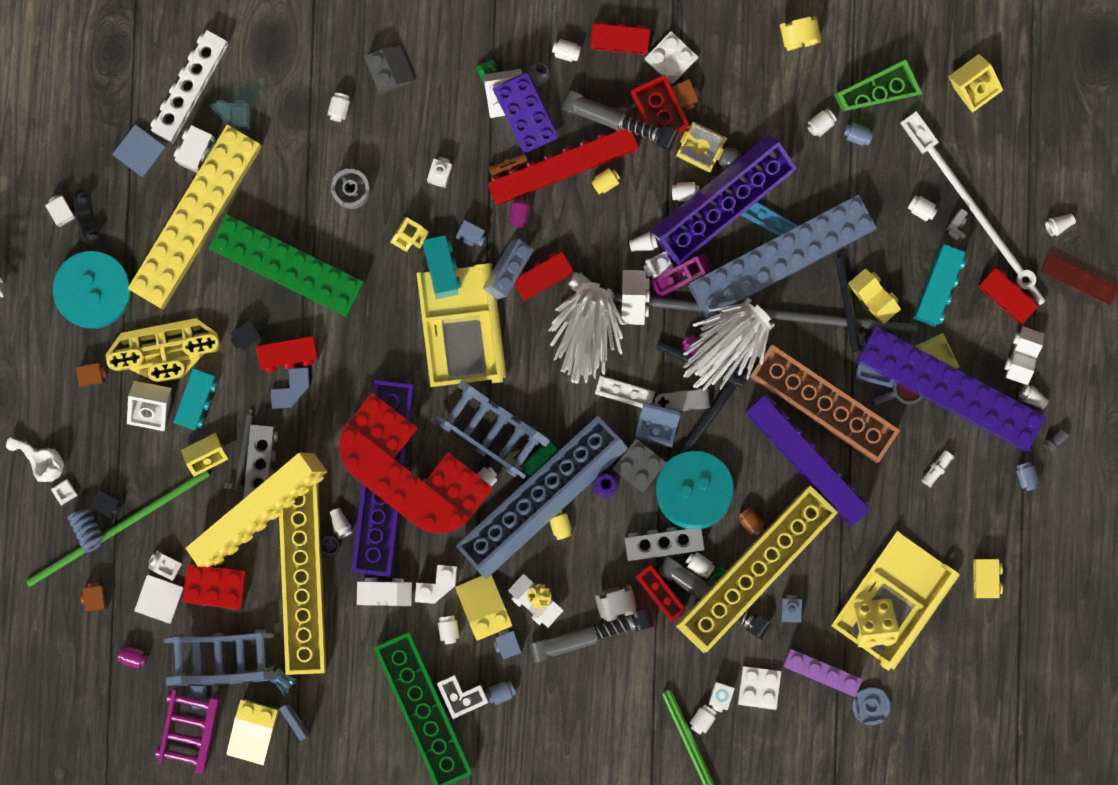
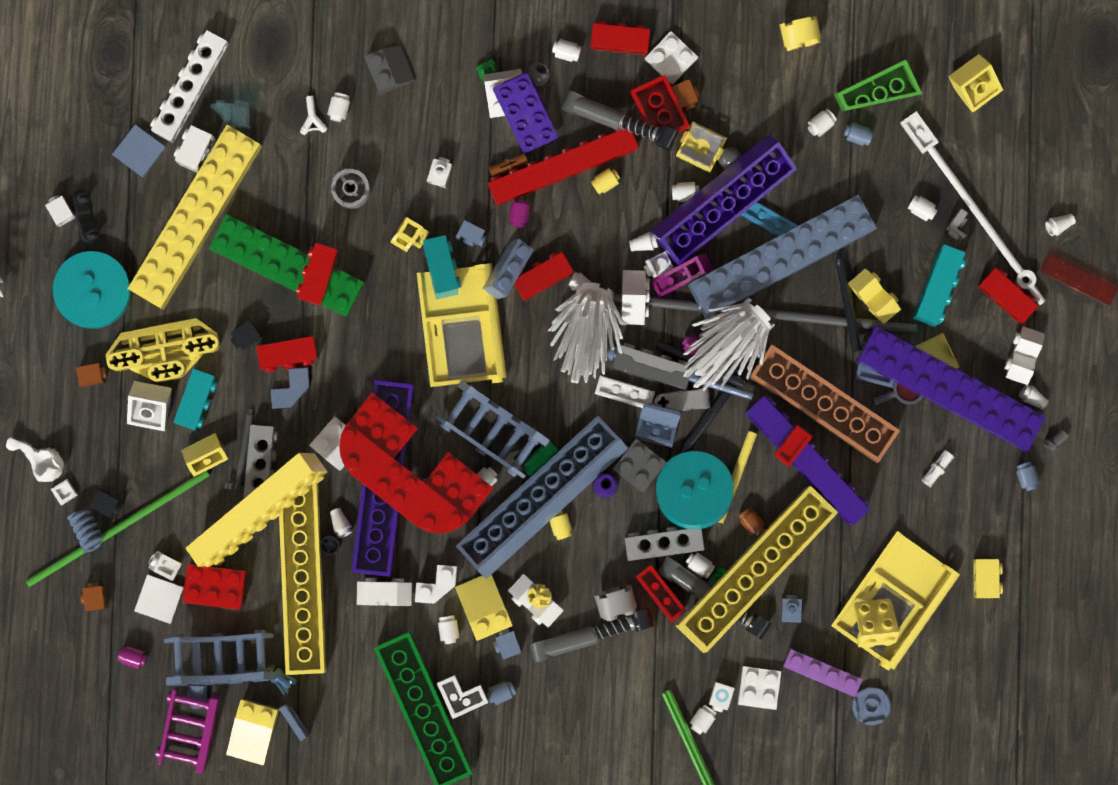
none -> red brick [296,243,339,306]
none -> white piece [300,96,327,135]
none -> white slope [309,416,346,471]
none -> piece [607,343,754,400]
none -> light yellow piece [719,431,757,524]
none -> red tile [773,425,813,467]

